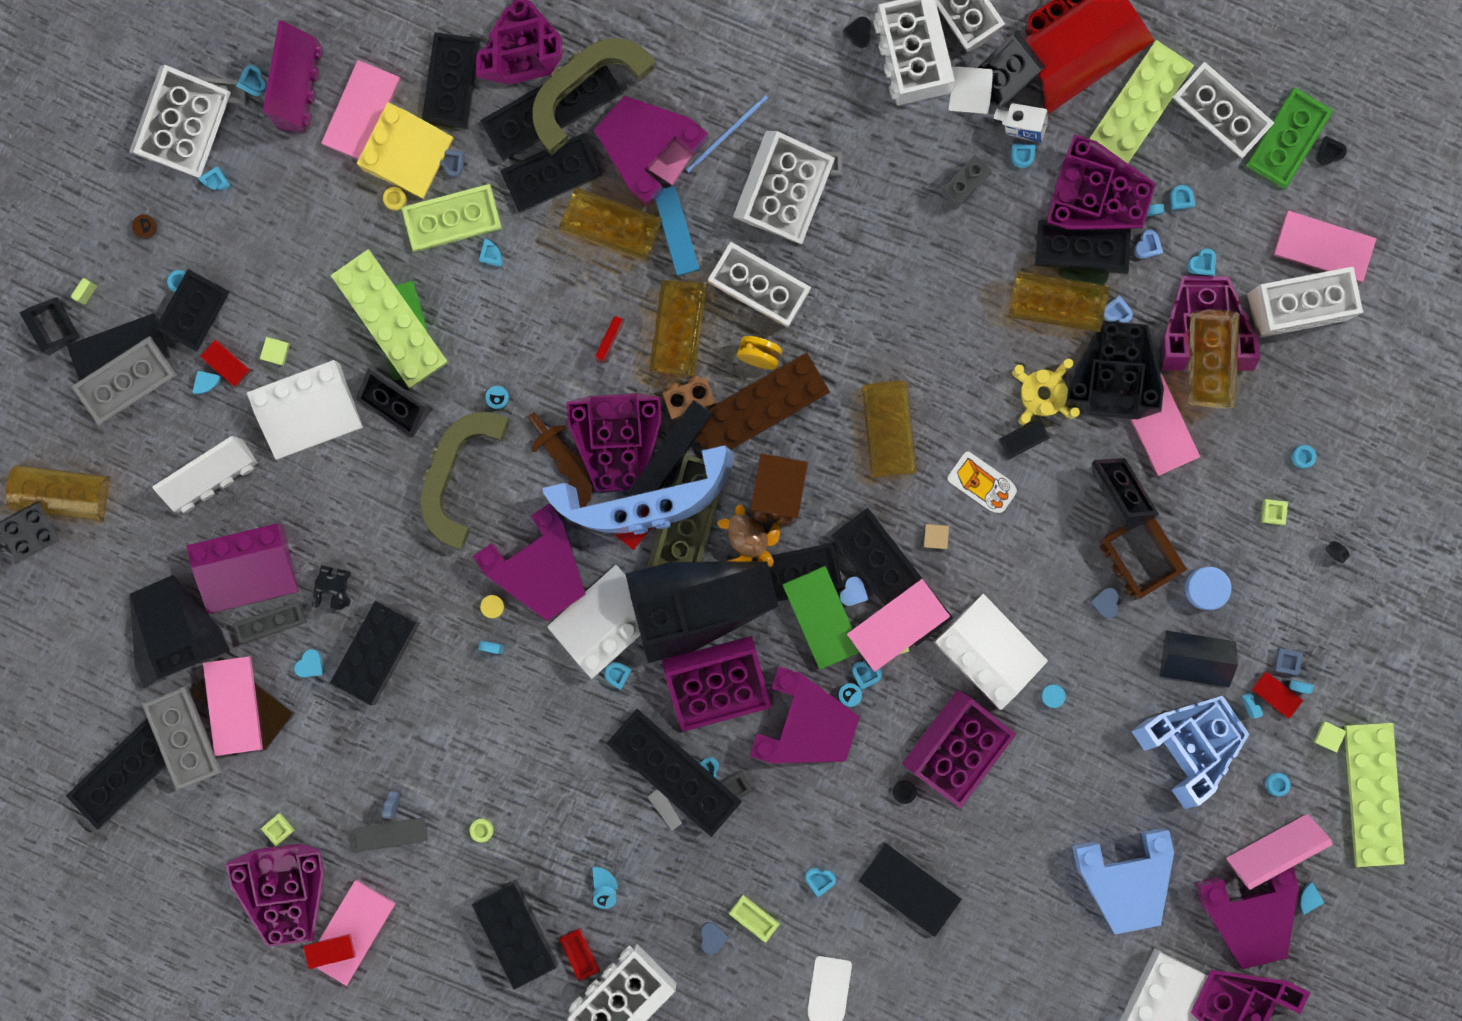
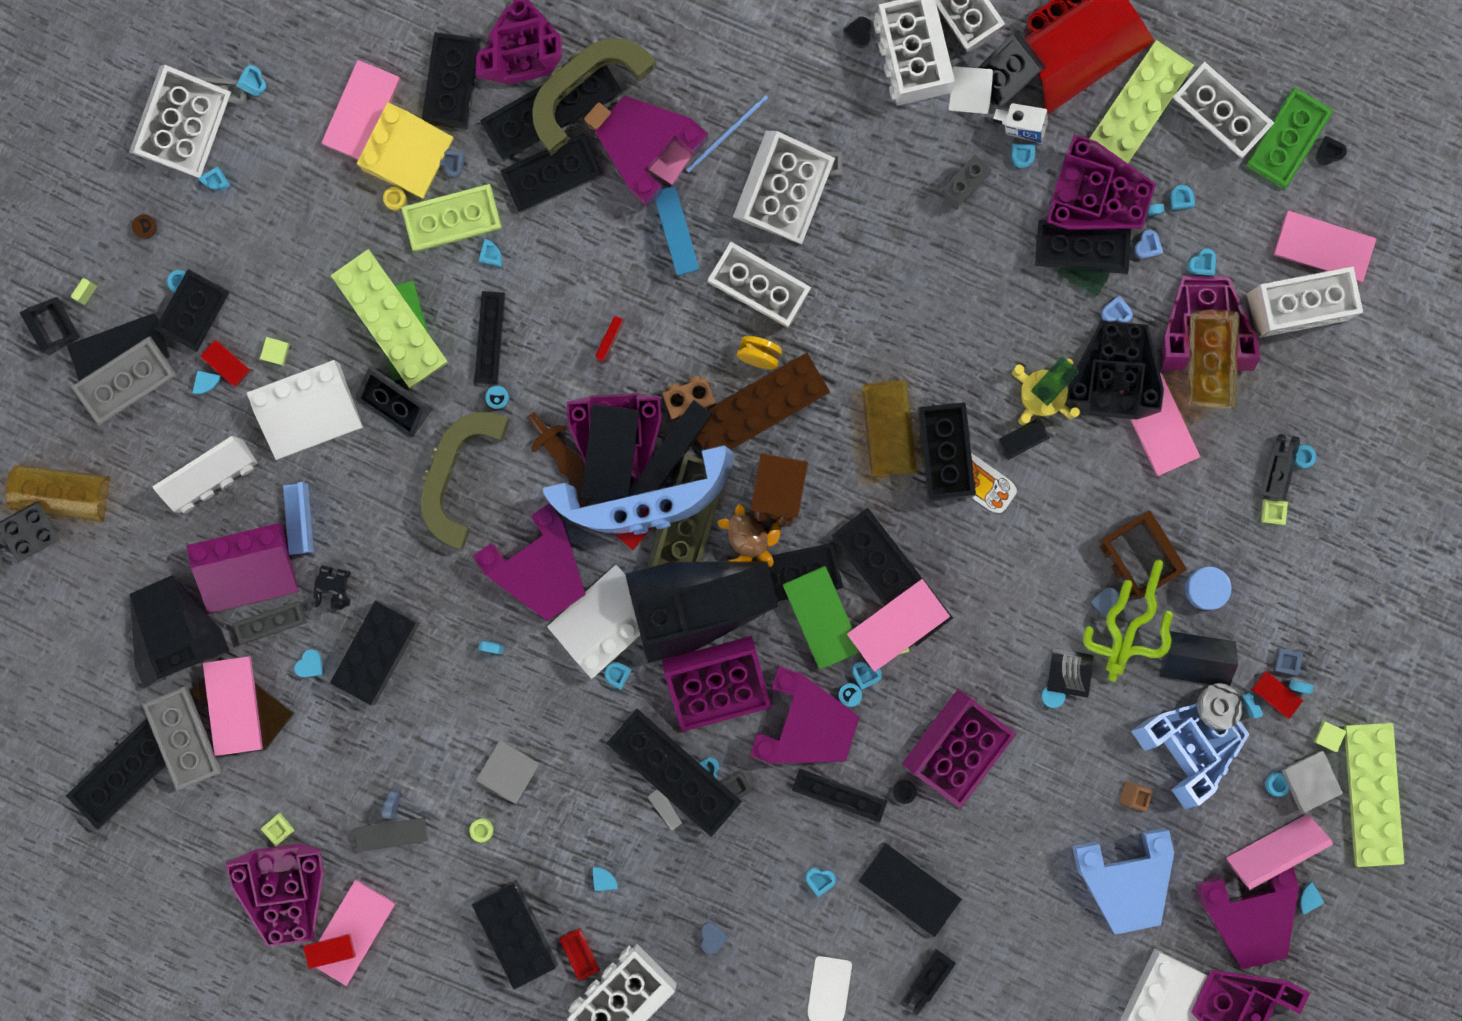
magenta slope [263,20,323,133] -> none
light yellow tile [480,595,505,618] -> none
clear yellow brick [559,187,662,262] -> none
medium azure tile [593,886,616,909] -> none
clear yellow brick [649,280,708,378] -> none
yellowish green tile [729,895,780,943] -> none
light blue tile [839,577,869,606] -> none
tan tile [924,524,949,549] -> none
white slope [933,594,1048,710] -> none
clear yellow brick [1008,271,1110,332] -> none
black slope [1092,458,1159,532] -> none
black tile [1326,541,1350,563] -> none
none -> light blue panel [283,482,314,555]
none -> black tile [474,291,506,385]
none -> light grey tile [476,740,541,804]
none -> black tile [581,404,640,501]
none -> medium nougat slope [584,102,611,130]
none -> black tile [792,768,888,823]
none -> black hinge [900,949,956,1016]
none -> black brick [917,402,976,502]
none -> clear green tile [1031,355,1080,406]
none -> black sticker [1047,648,1093,697]
none -> lime plant [1083,560,1173,682]
none -> medium nougat slope [1119,781,1154,812]
none -> light grey tile [1197,683,1243,731]
none -> black hinge [1261,434,1300,501]
none -> light grey tile [1281,751,1343,813]

